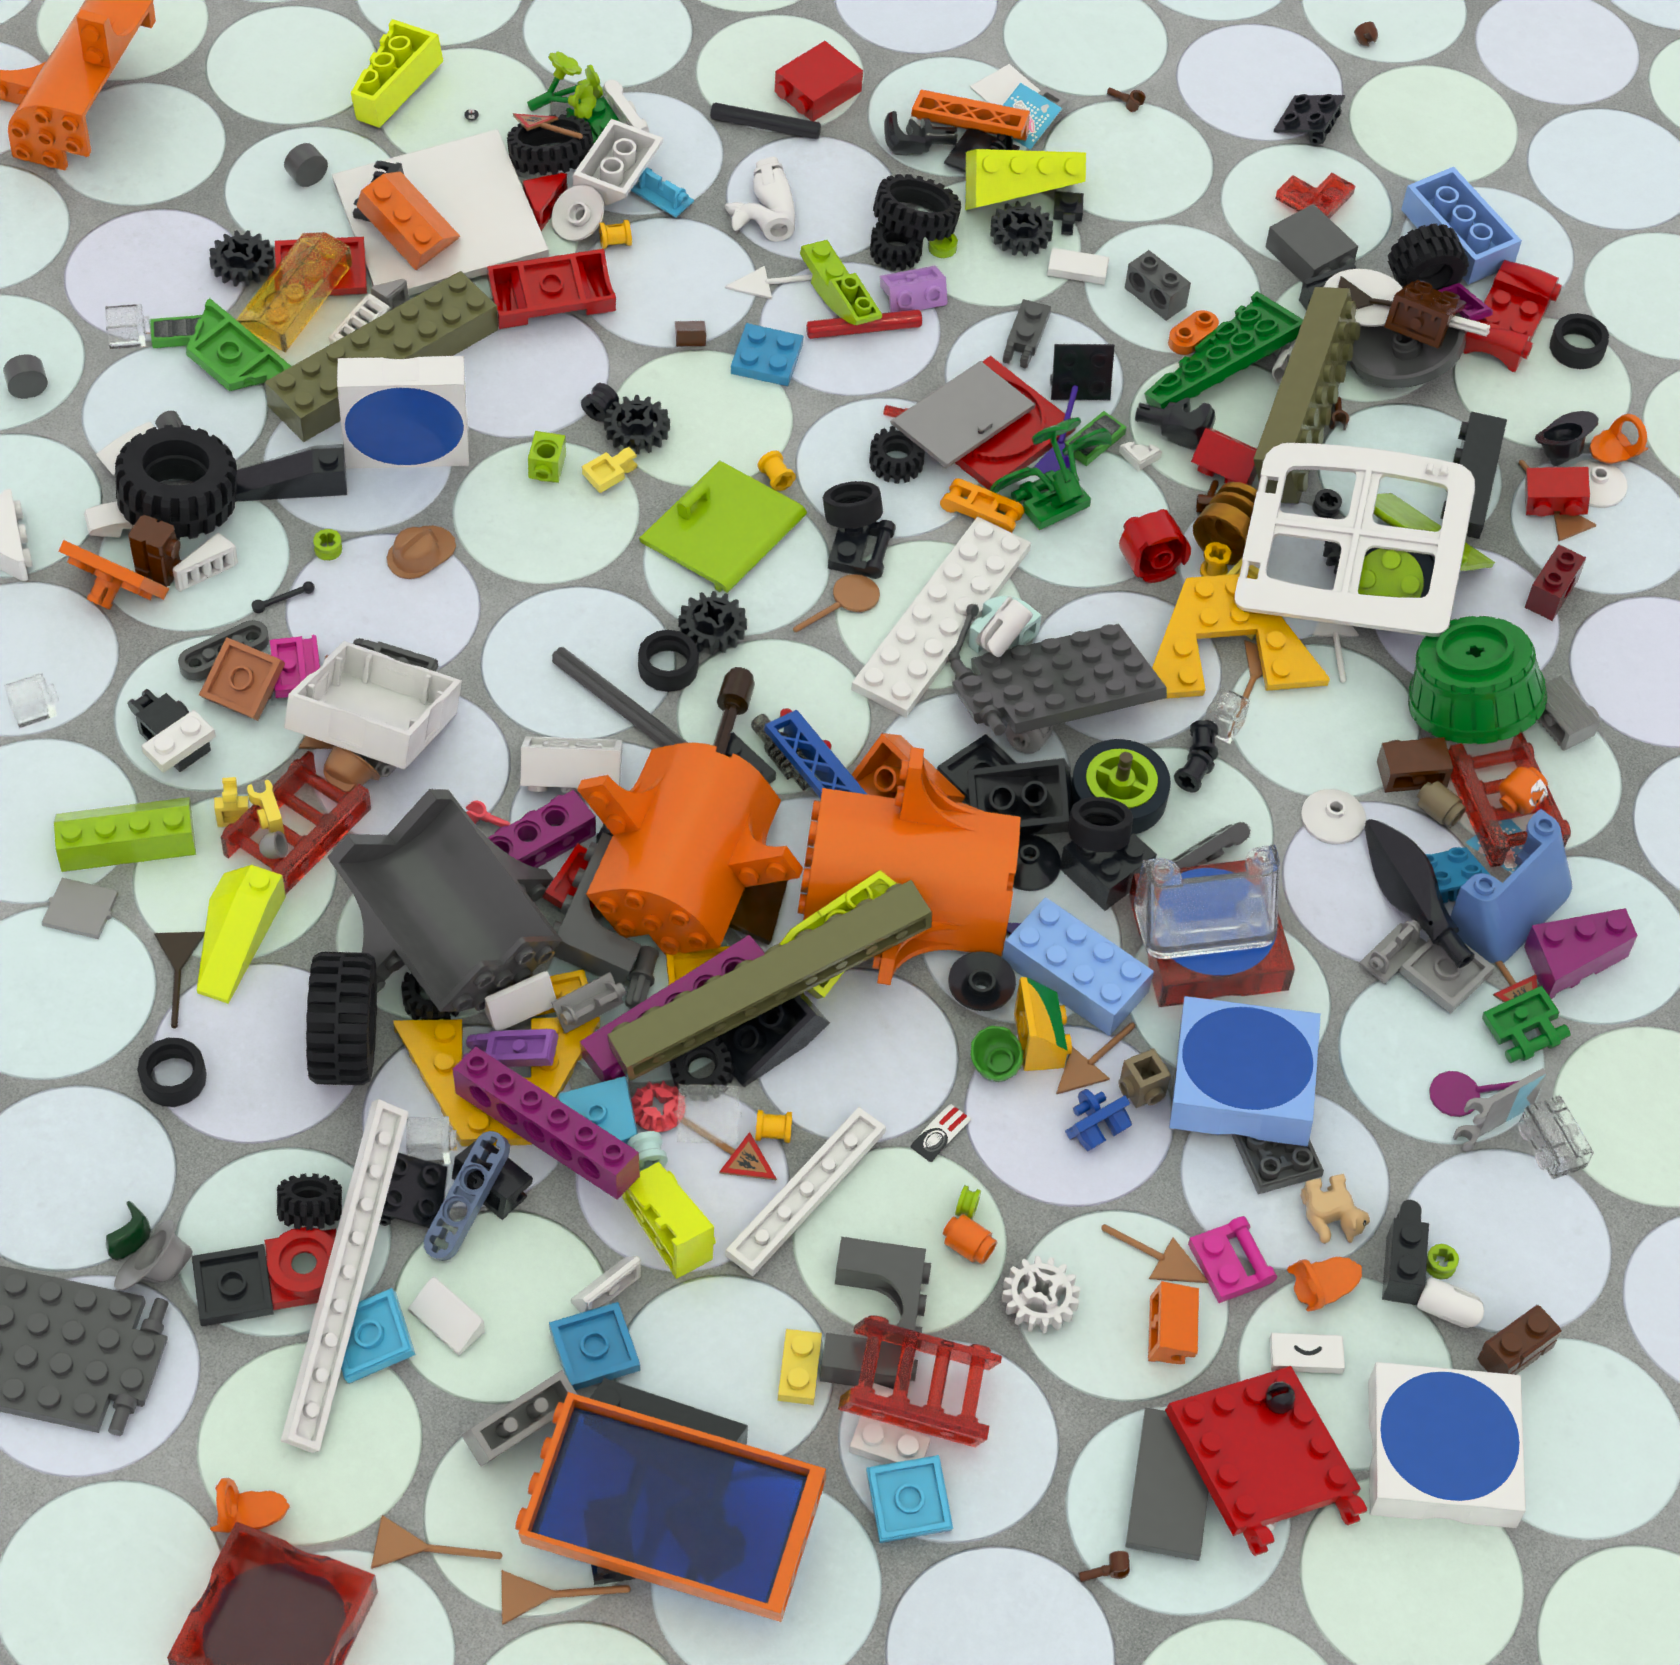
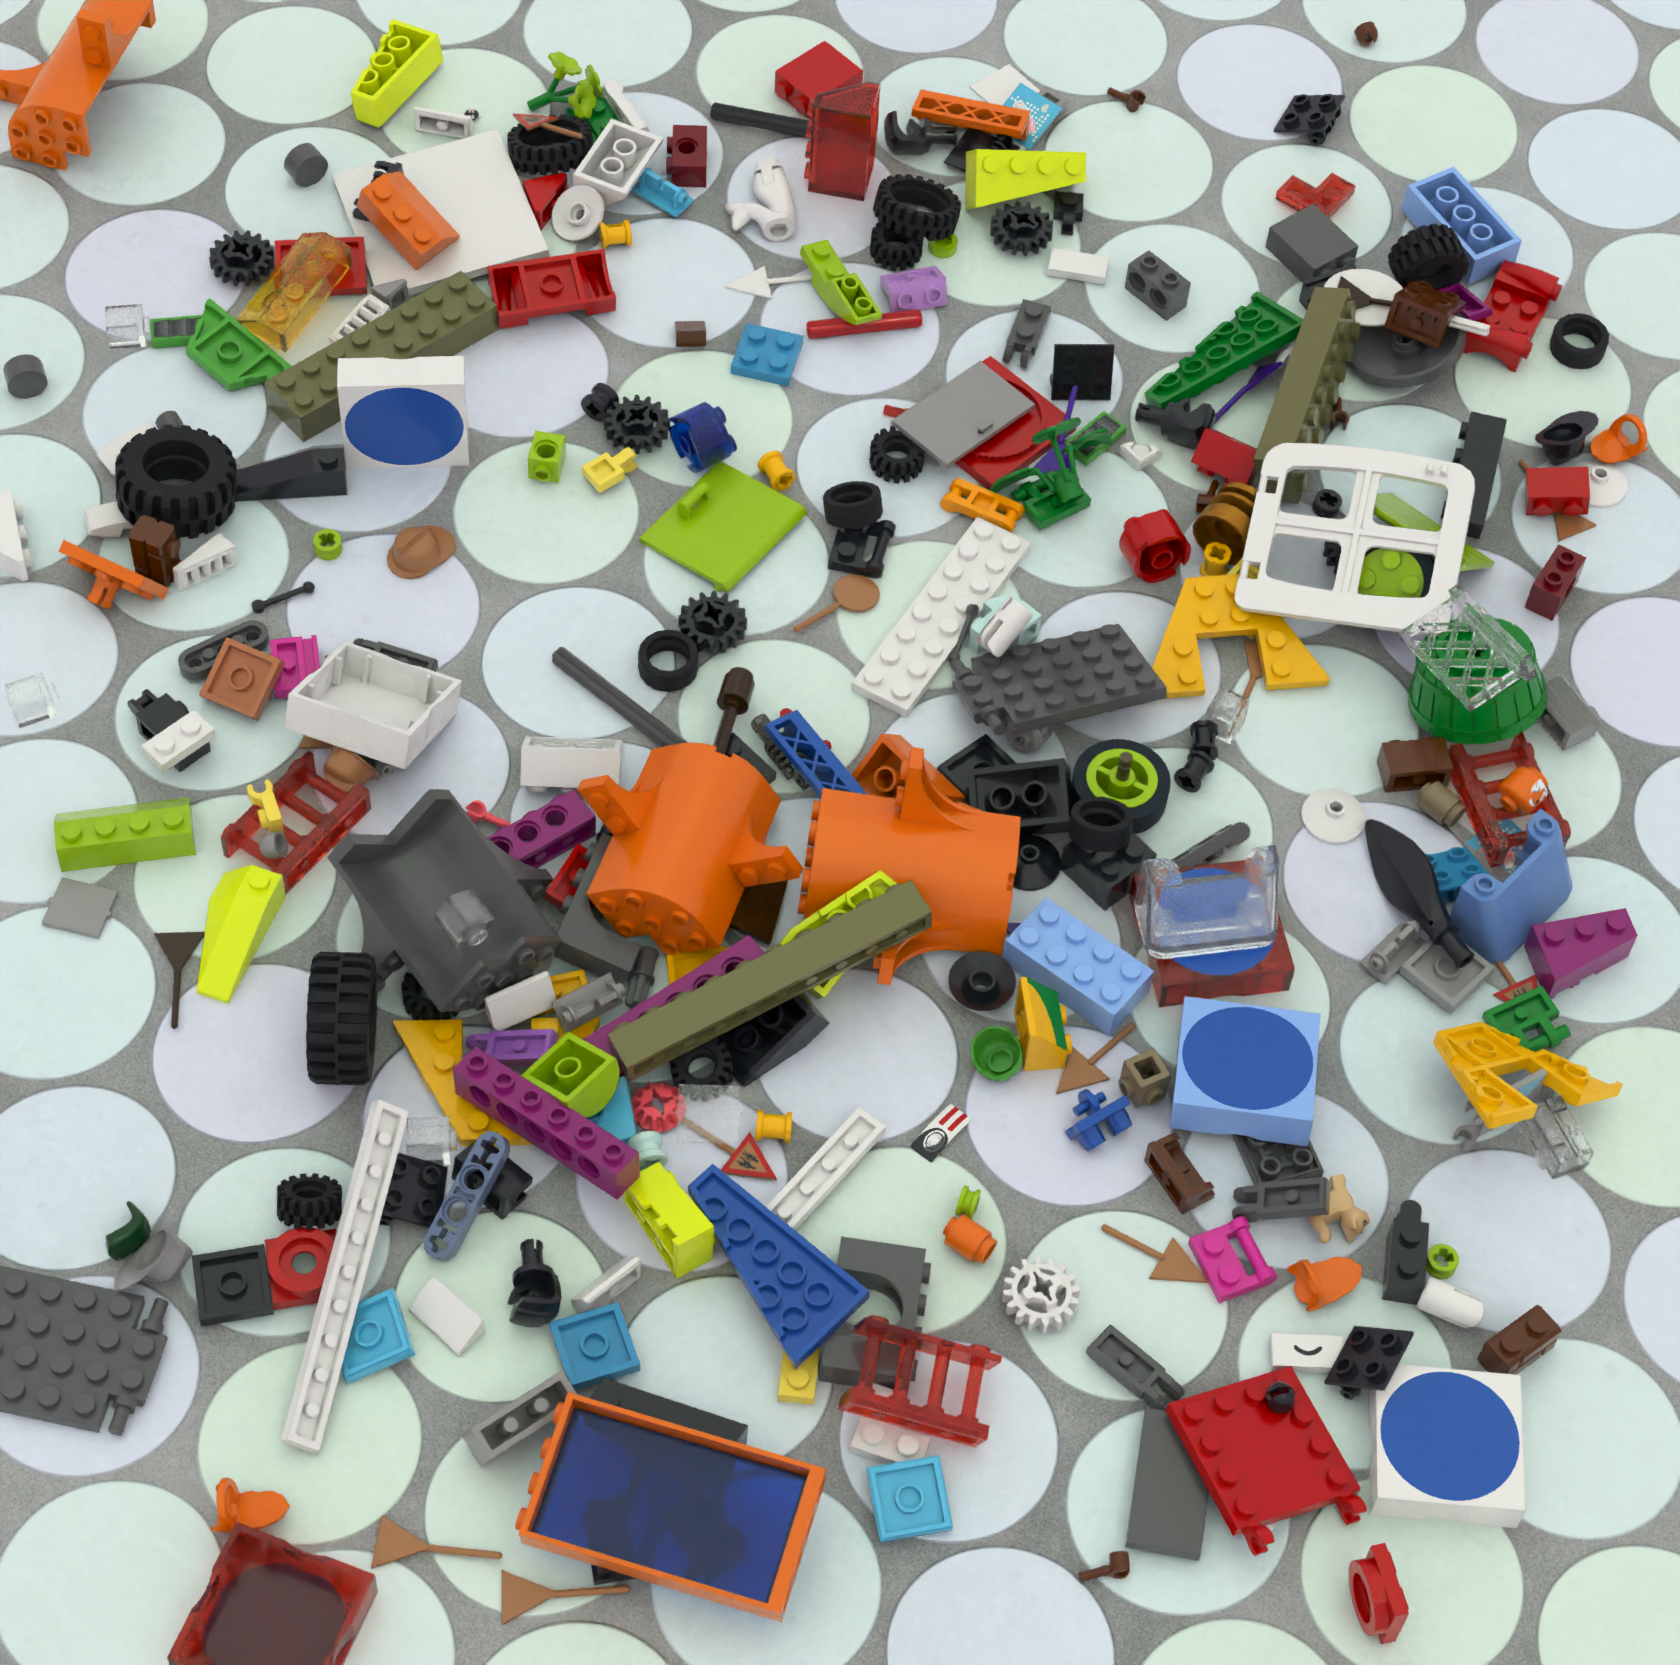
black tyre [137,1037,207,1107] -> none
light yellow plate [214,777,251,827] -> none
orange hinge [1148,1281,1199,1364] -> none
orange plate [1168,310,1219,355] -> none
white piece [1312,621,1359,683] -> none
magenta piece [1429,1071,1518,1117] -> none
none -> white slope [414,107,475,139]
none -> clear brick [433,889,495,949]
none -> black piece [507,1239,562,1327]
none -> lime brick [521,1032,619,1118]
none -> dark red brick [666,125,707,188]
none -> clear blue brick [669,402,737,473]
none -> blue wing [688,1163,870,1369]
none -> clear red windscreen [804,81,881,201]
none -> dark grey hinge [1086,1325,1185,1411]
none -> reddish brown hinge [1144,1133,1215,1214]
none -> dark purple piece [1214,362,1283,424]
none -> dark grey hinge [1232,1177,1330,1222]
none -> black hinge [1324,1326,1414,1400]
none -> red piece [1349,1543,1409,1644]
none -> clear fence [1398,583,1537,712]
none -> yellow wing [1433,1022,1623,1129]

